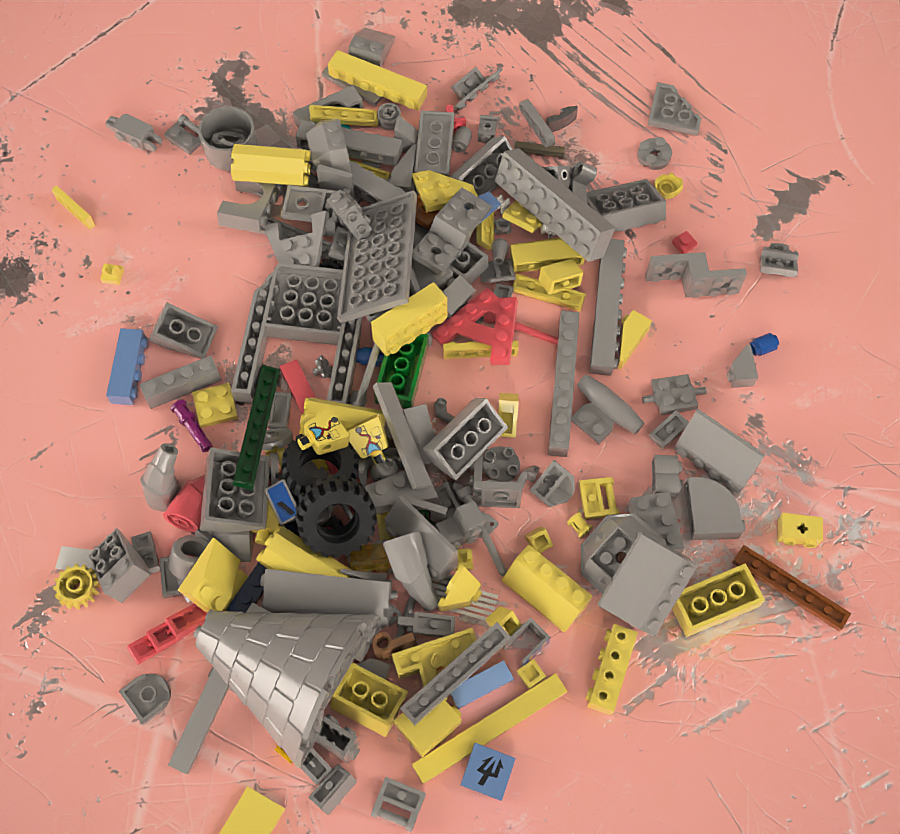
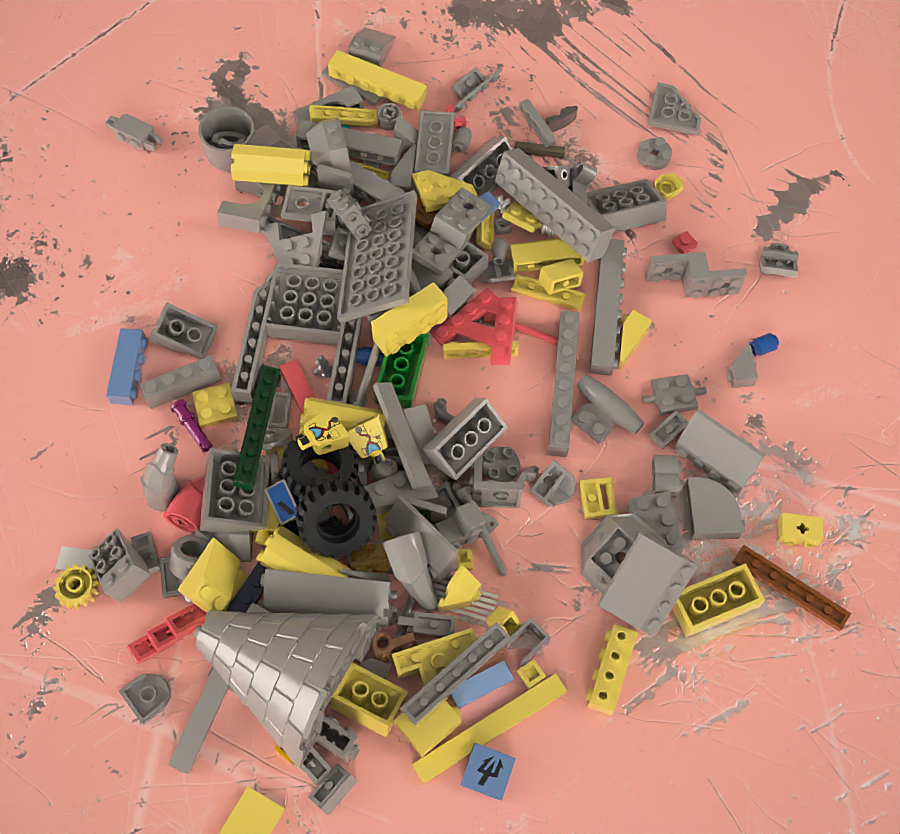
light yellow tile [52,185,95,229] -> none
light yellow tile [100,263,124,285] -> none
light grey plate [164,114,202,155] -> none
light grey plate [371,777,426,833] -> none
light grey brick [477,115,497,143] -> none
light grey plate [493,283,514,298] -> none
light yellow slope [498,393,519,438] -> none
light yellow slope [501,544,592,633] -> none
light yellow slope [524,527,554,553] -> none
light yellow bush [567,512,593,539] -> none

